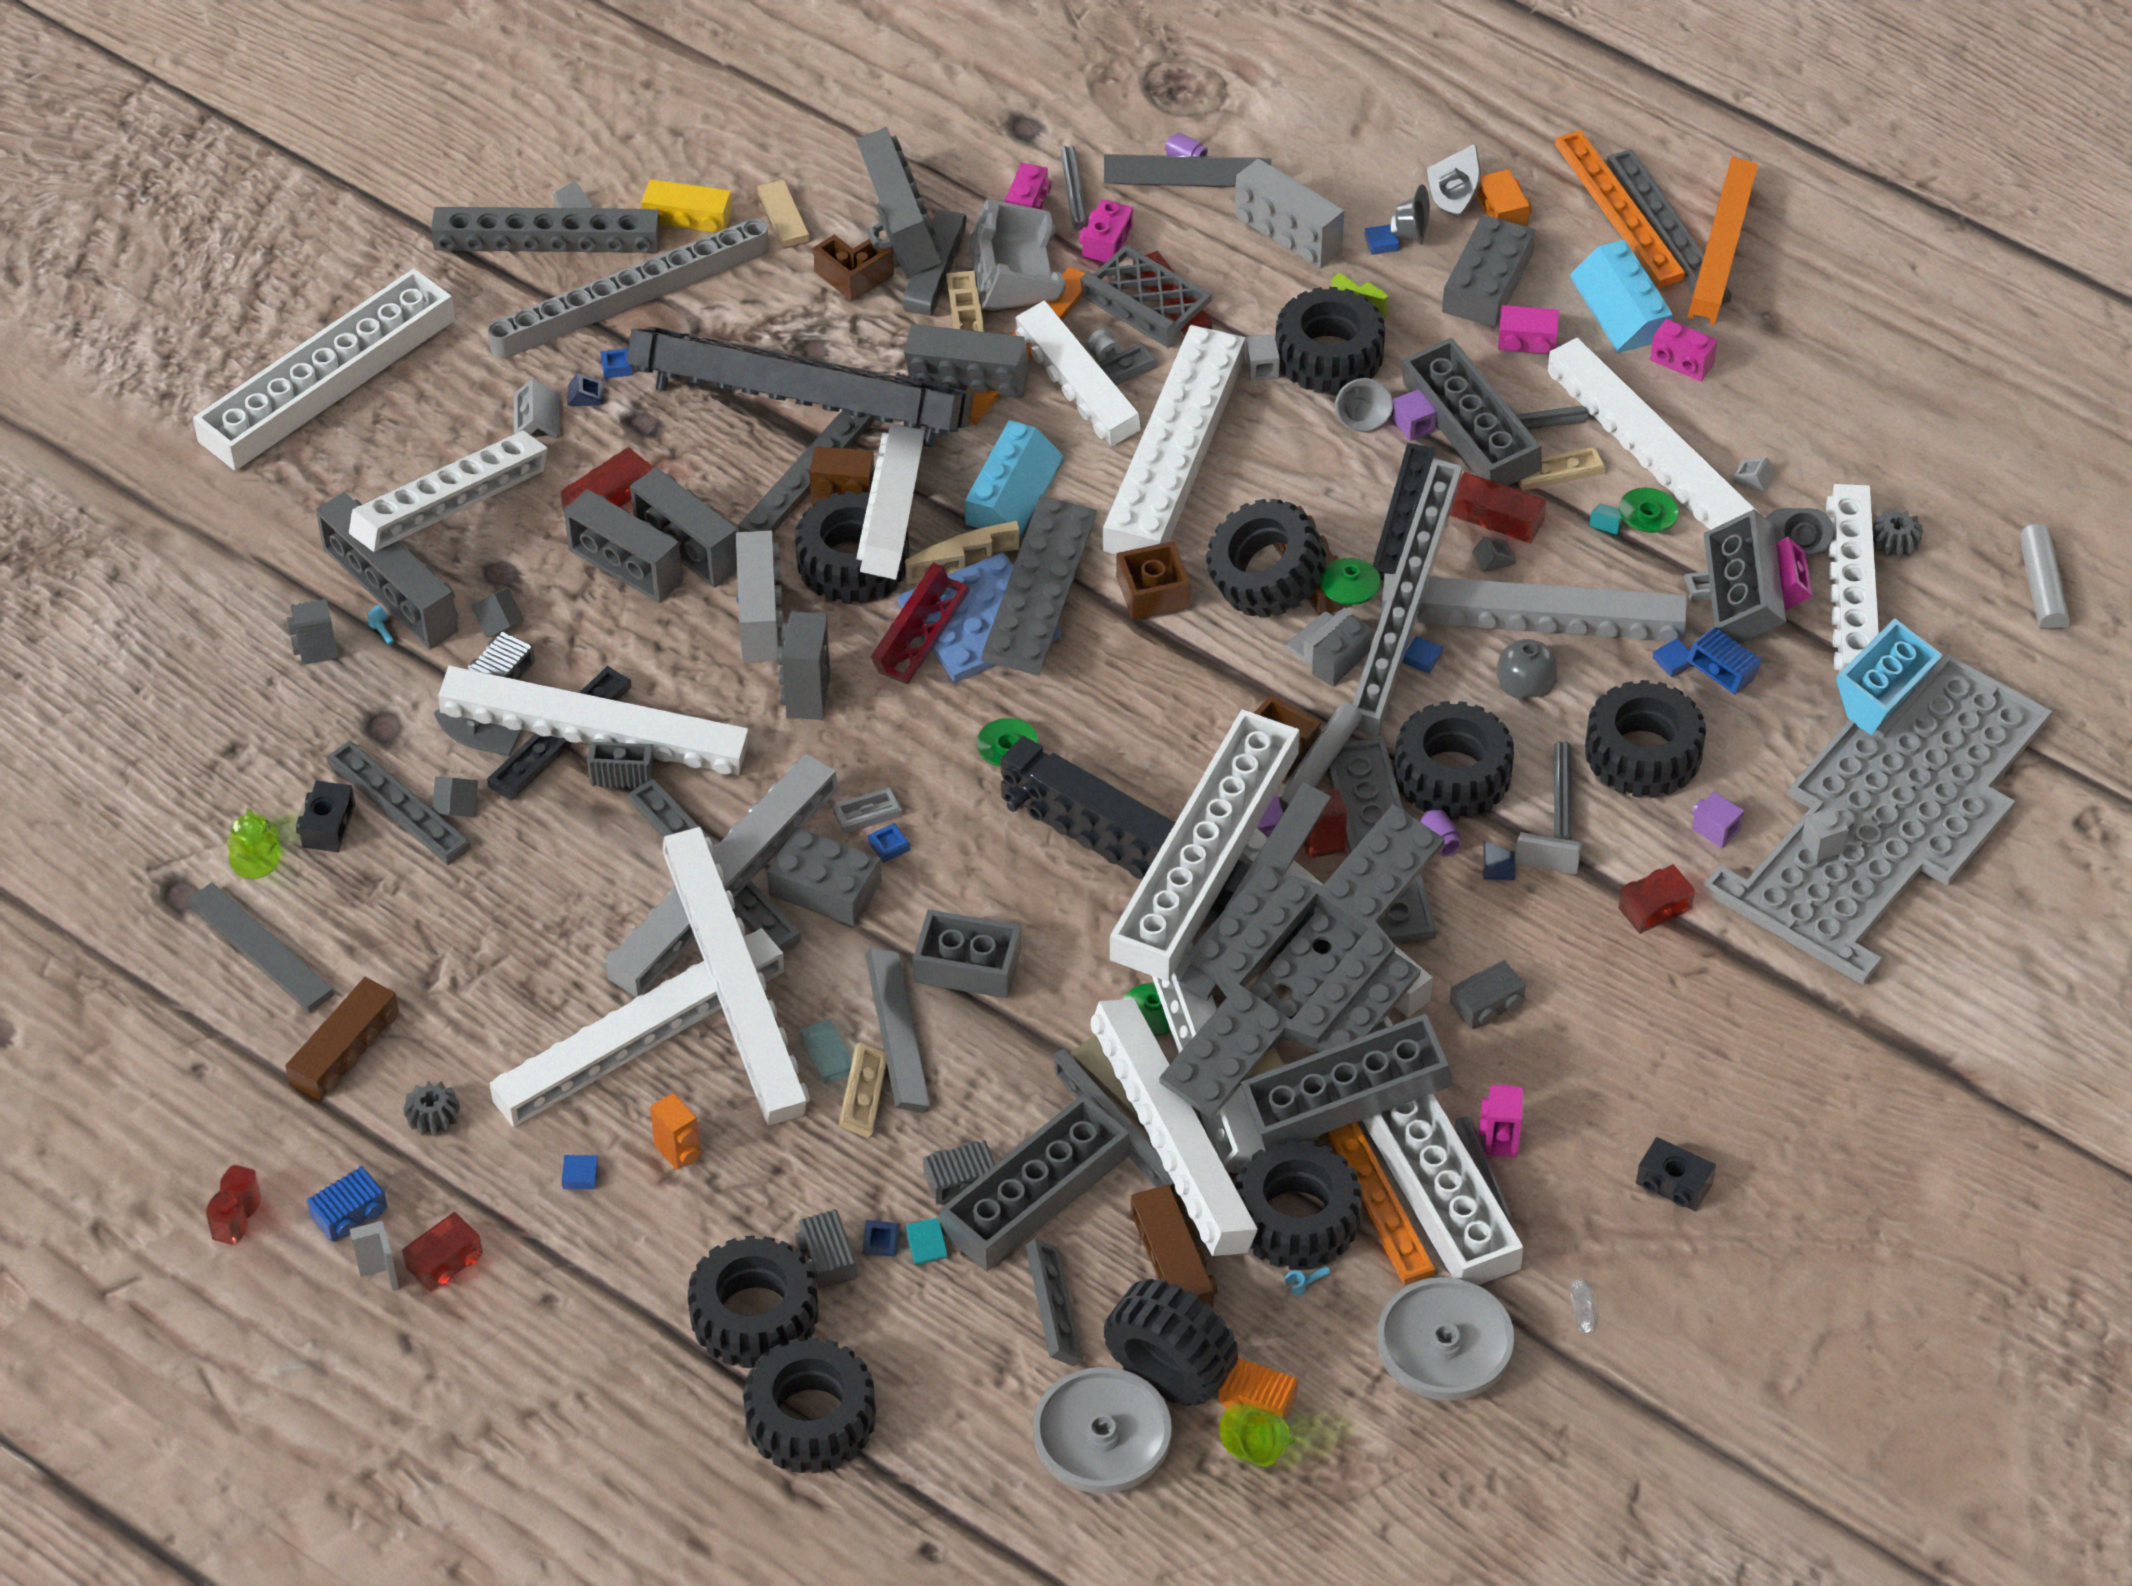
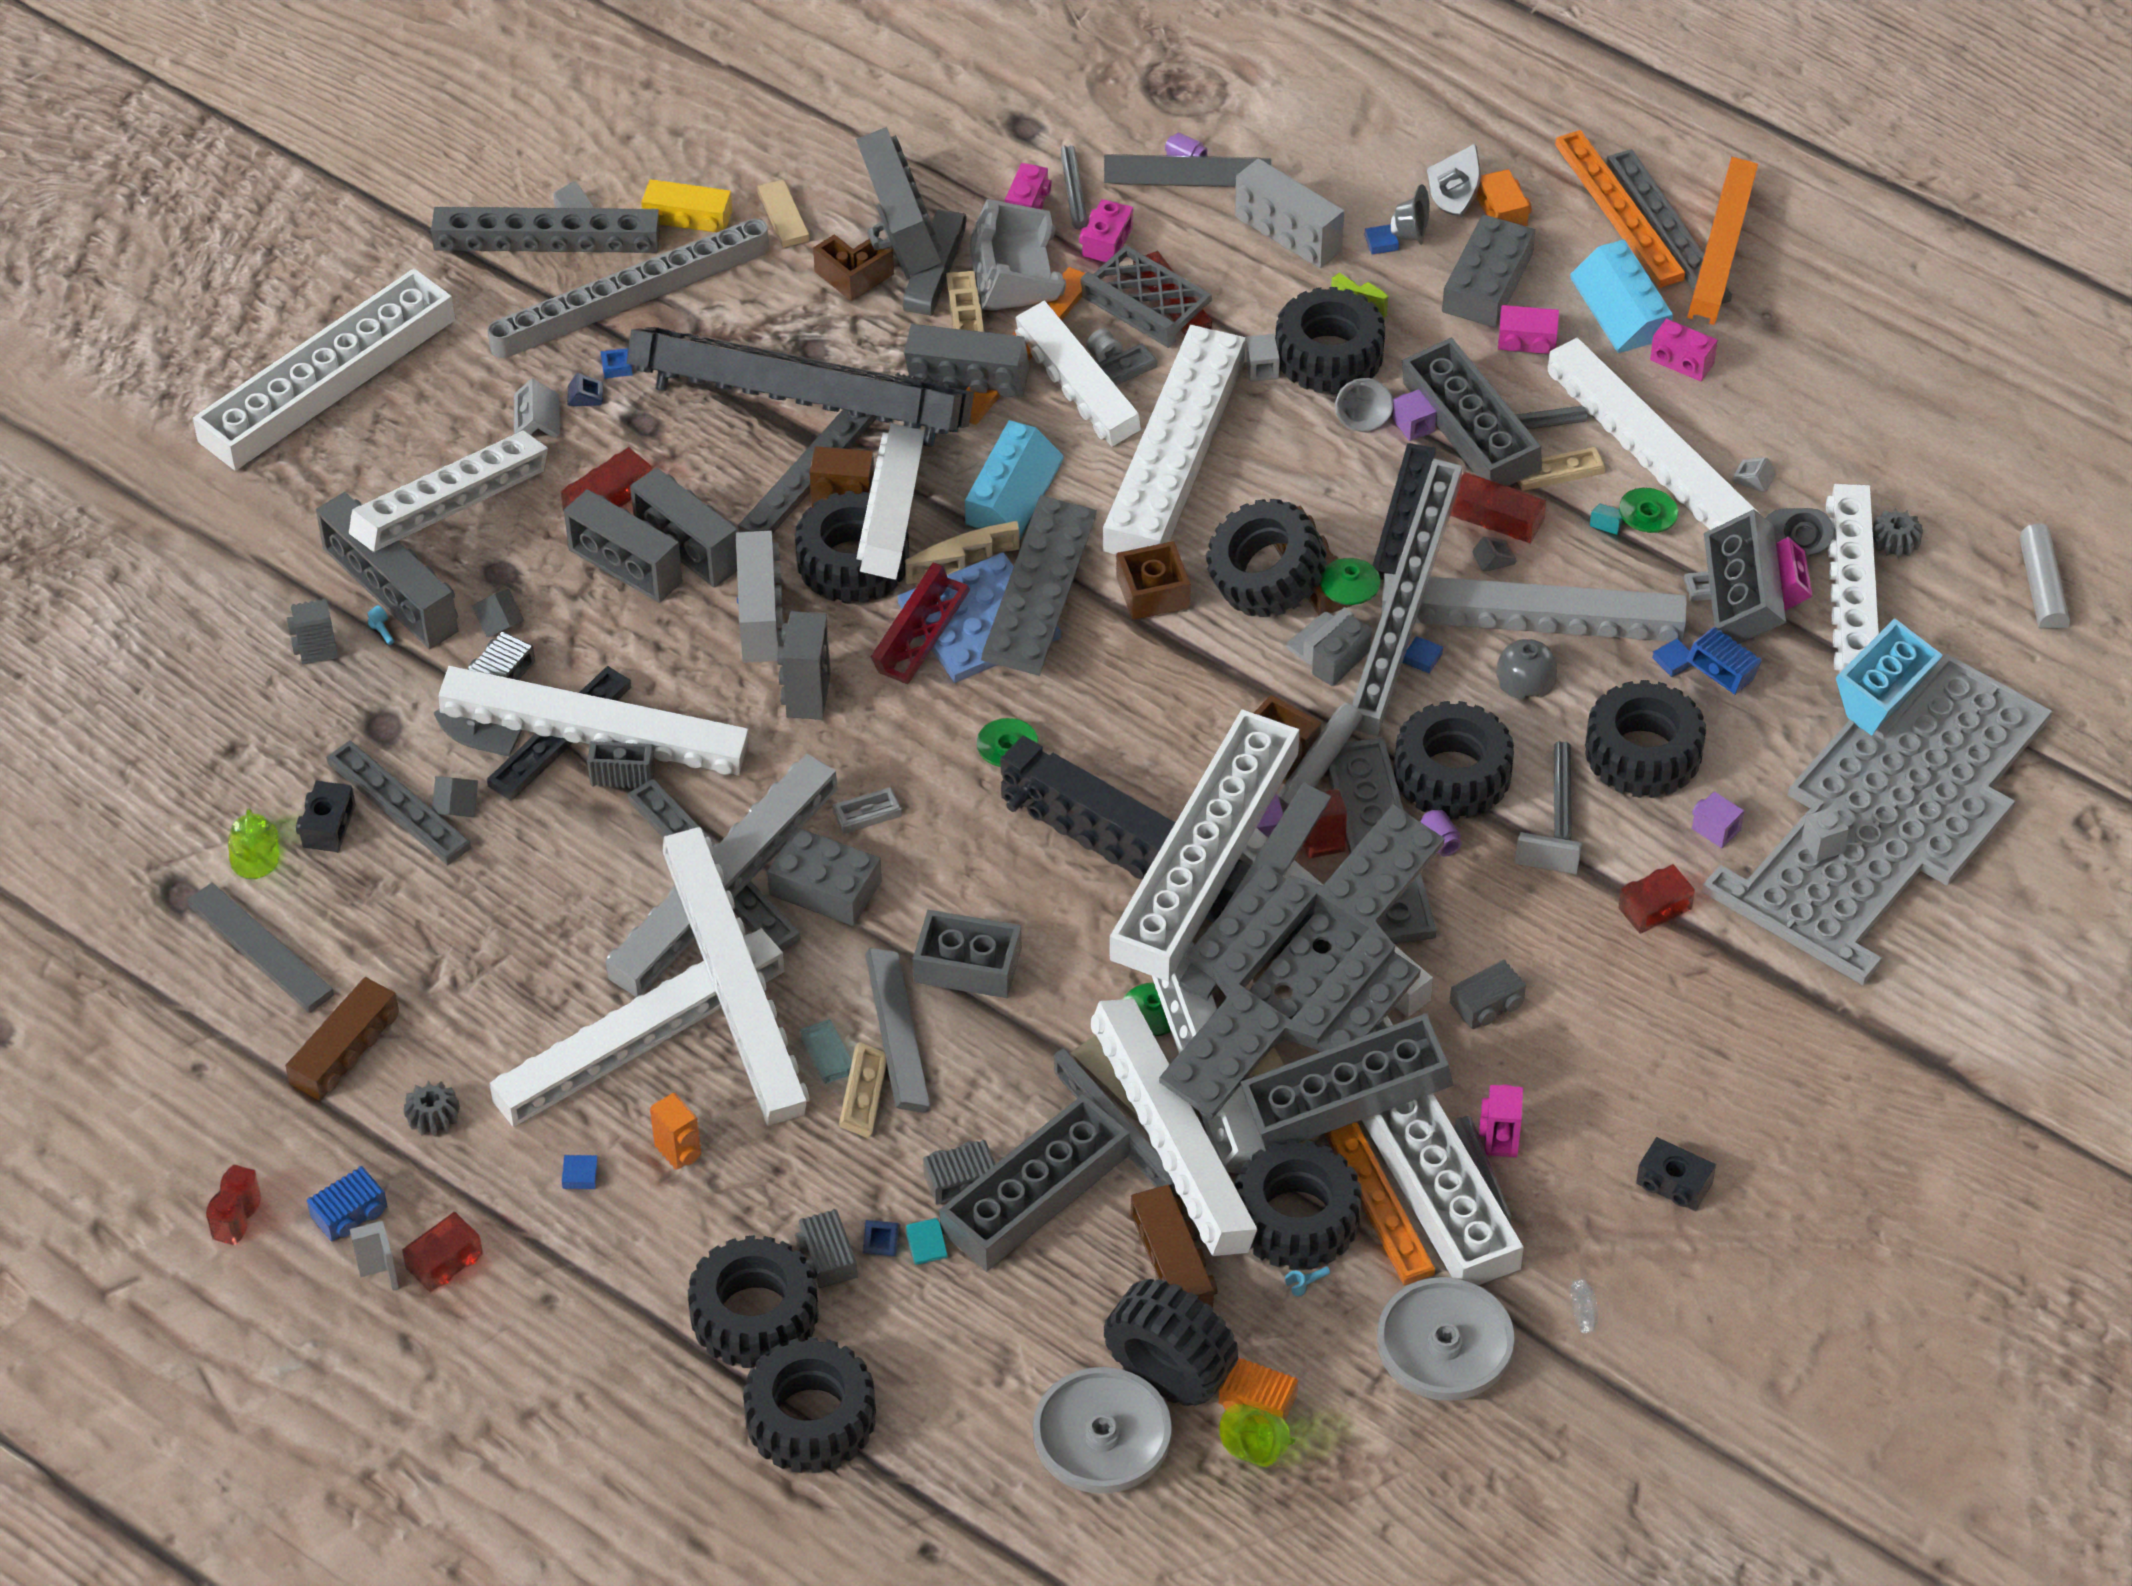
blue tile [867,823,910,863] -> none
dark grey plate [1026,1239,1083,1366] -> none
dark blue slope [1482,842,1515,880] -> none

